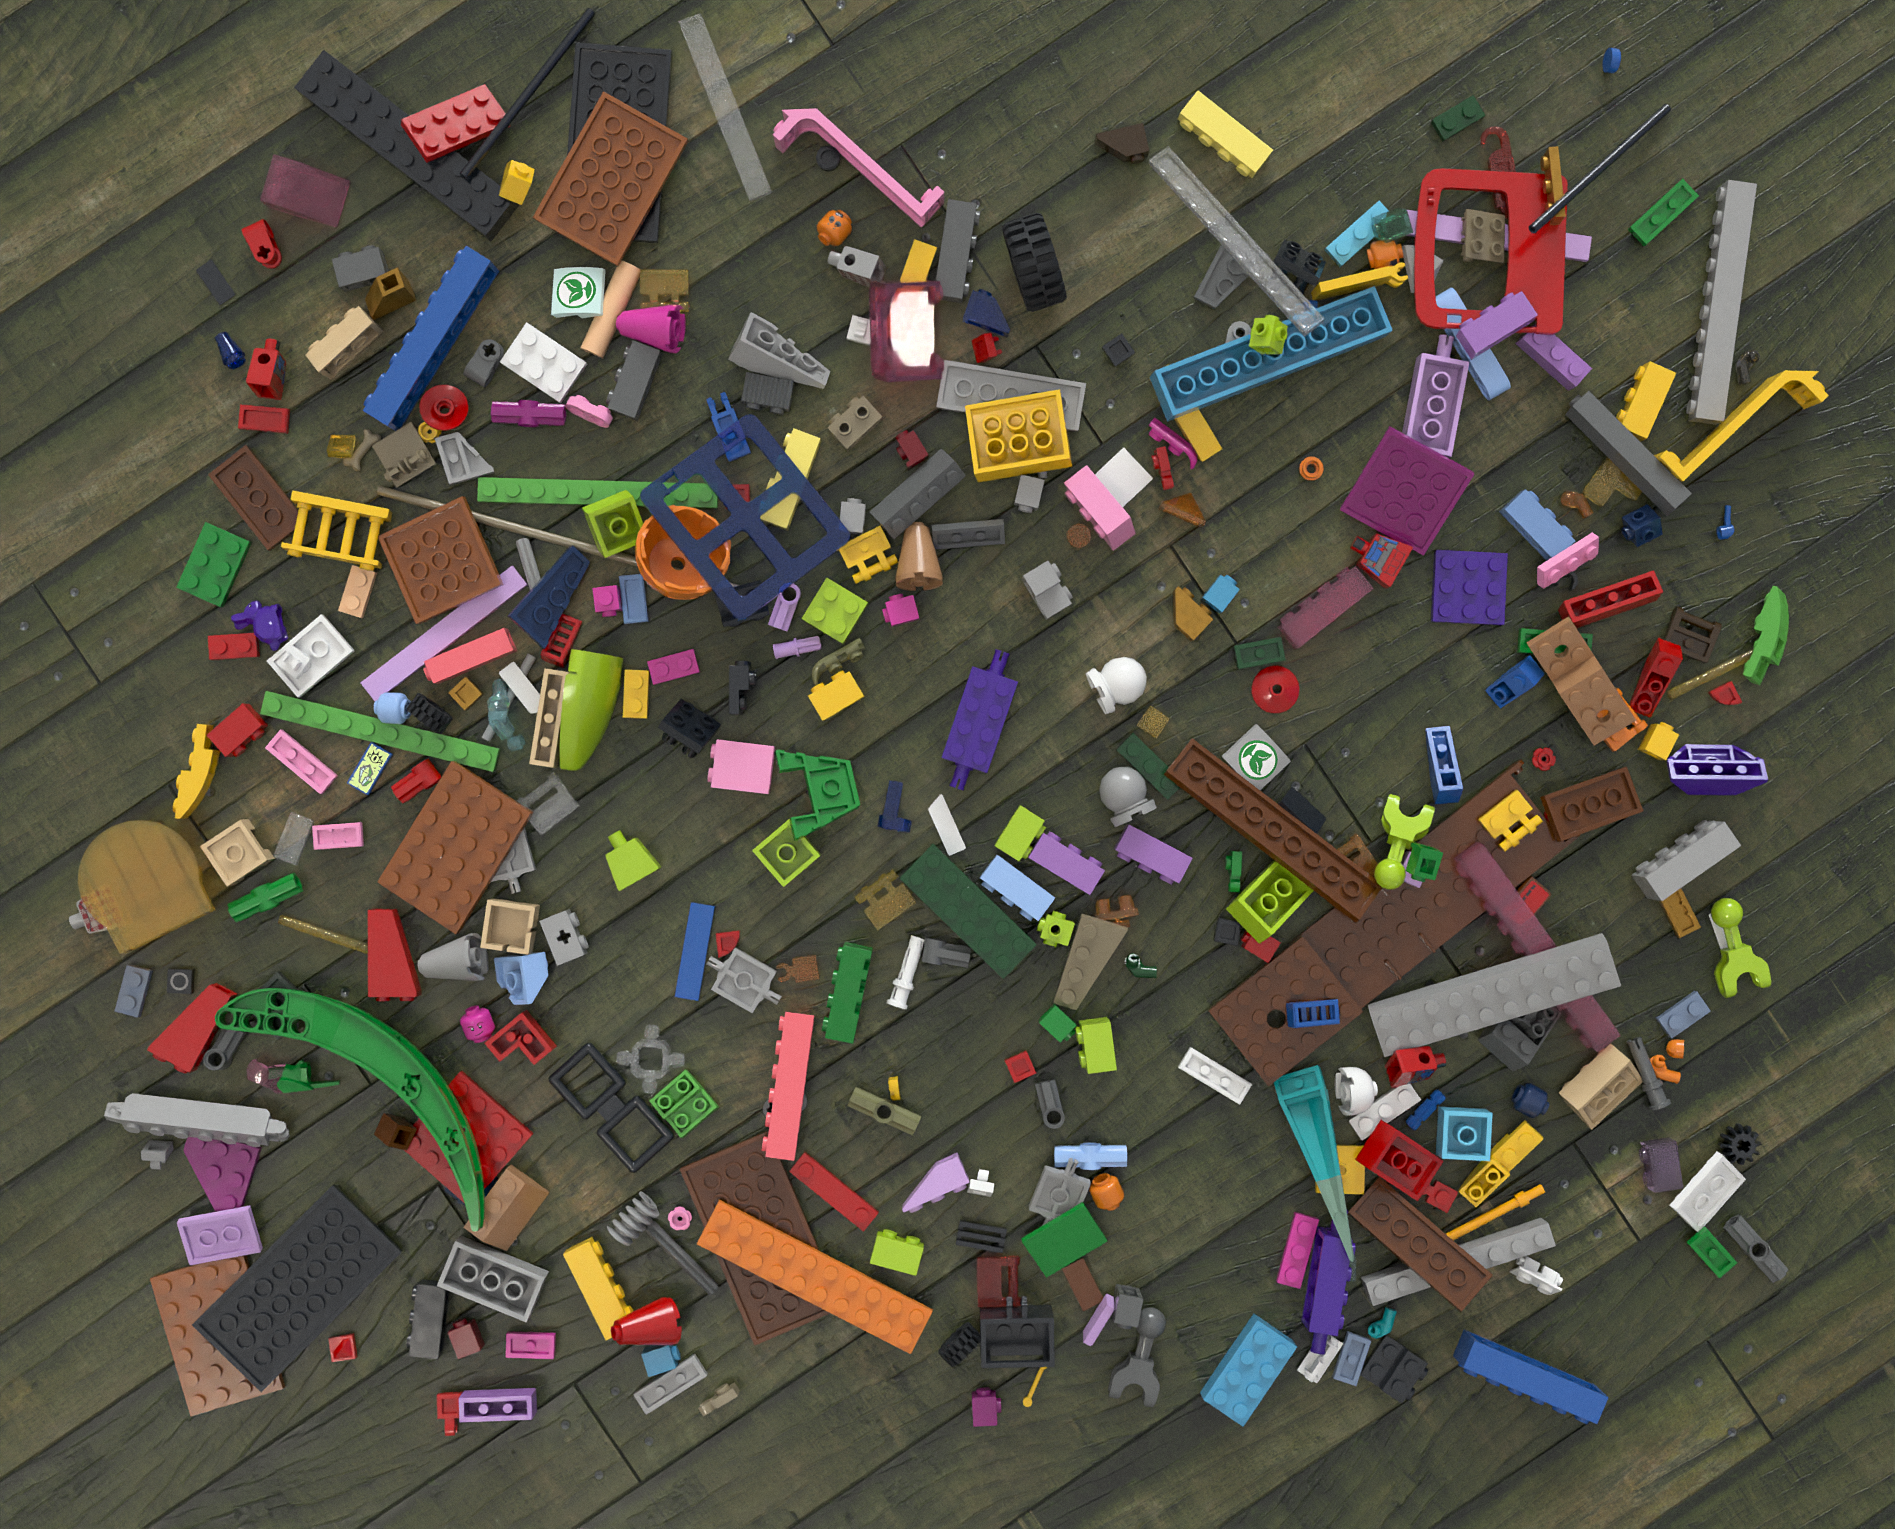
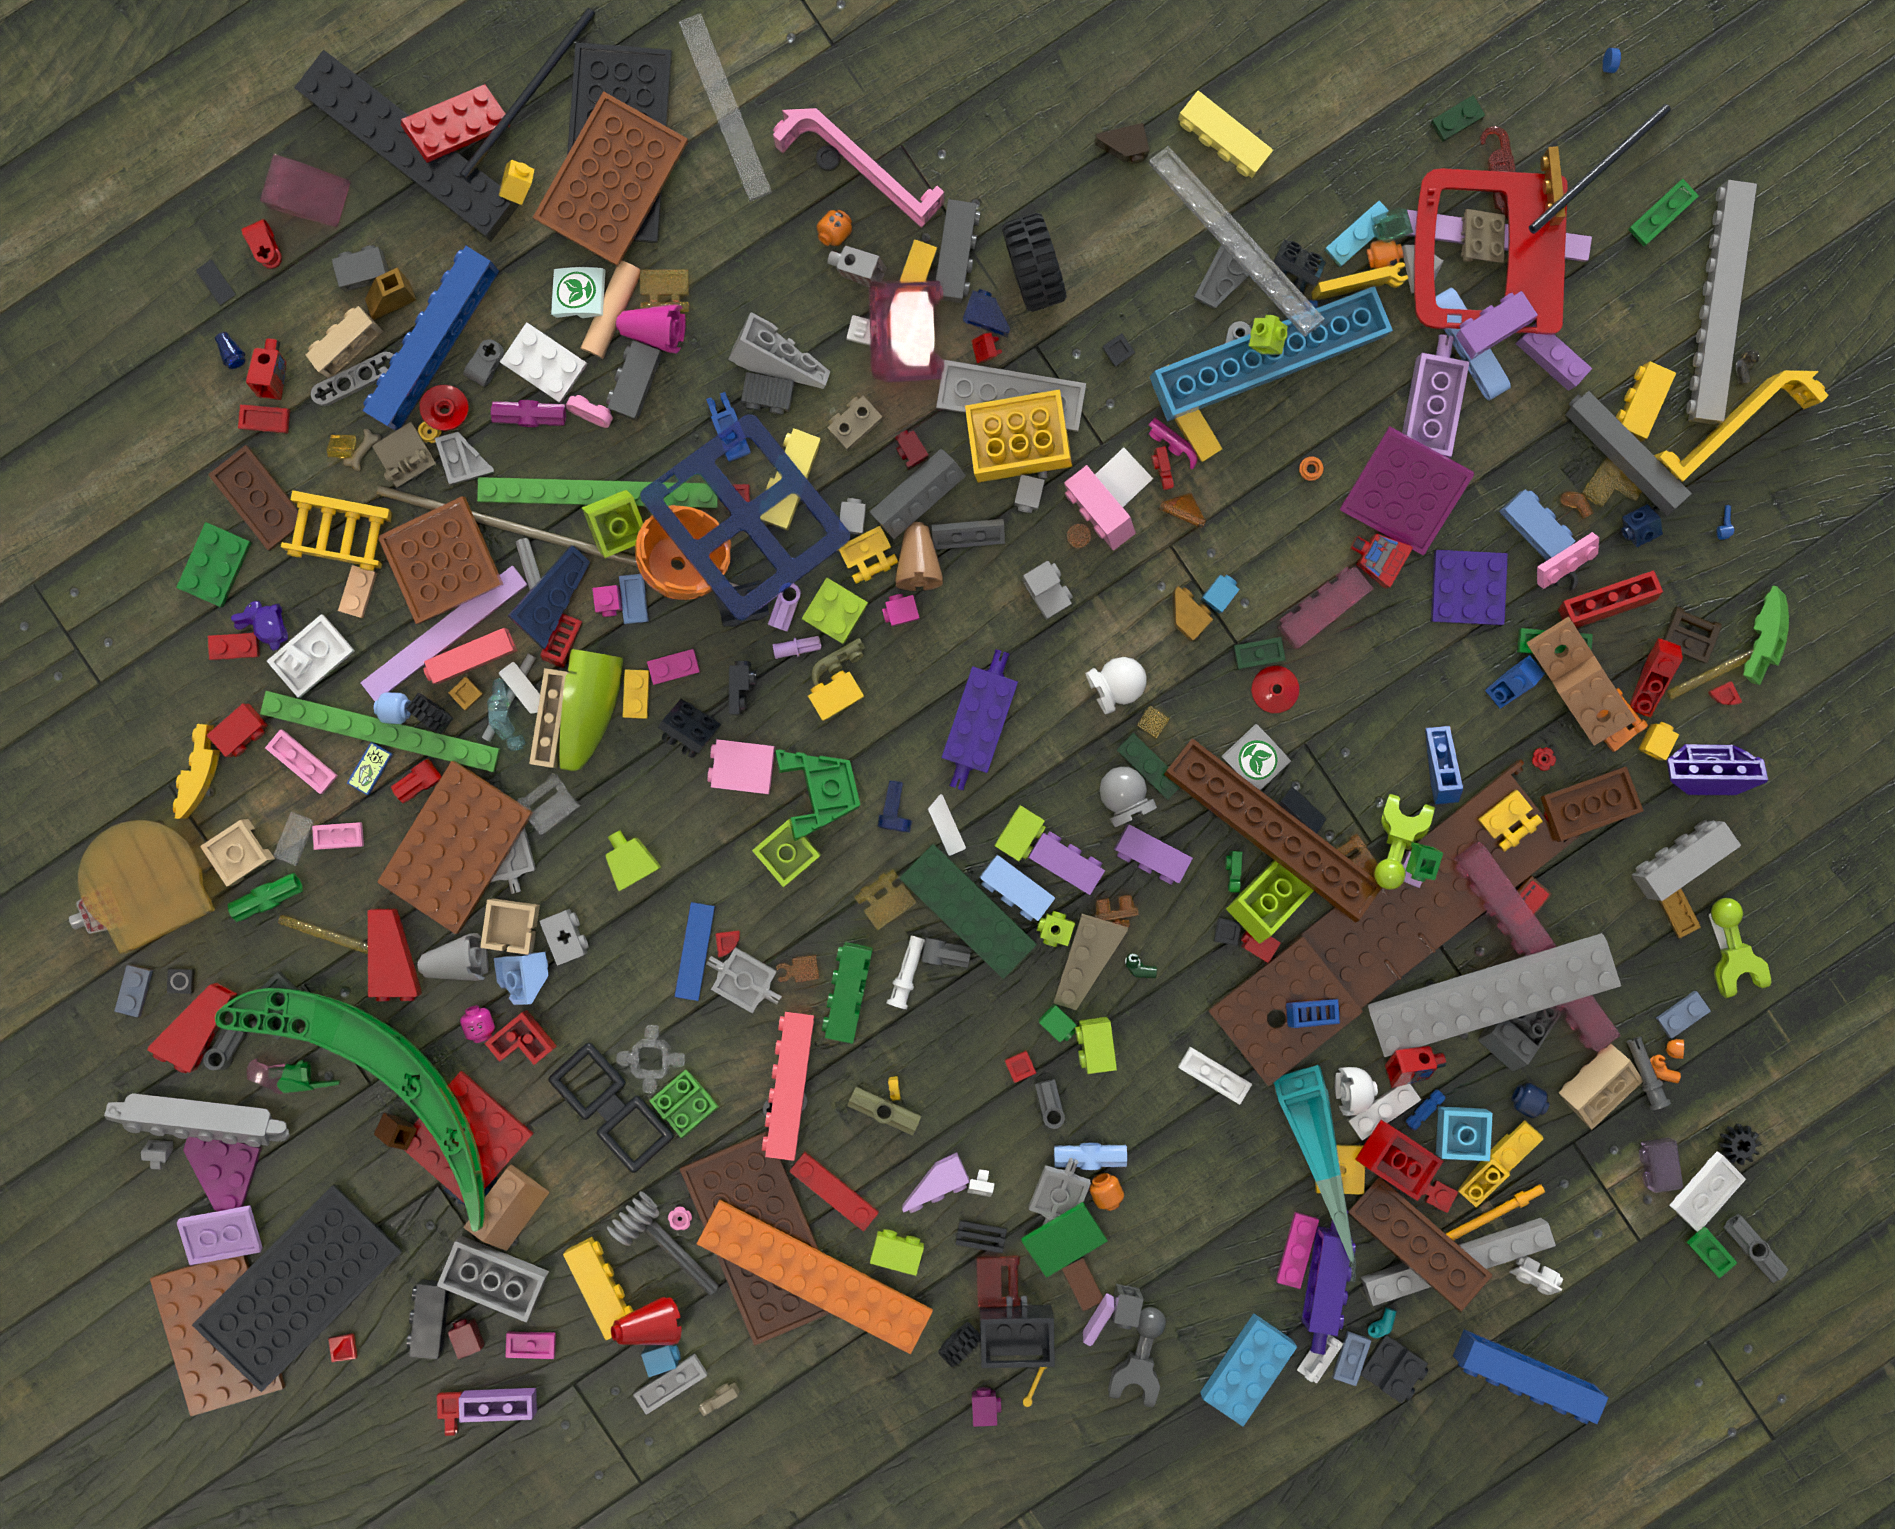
none -> light grey beam [311,352,394,406]

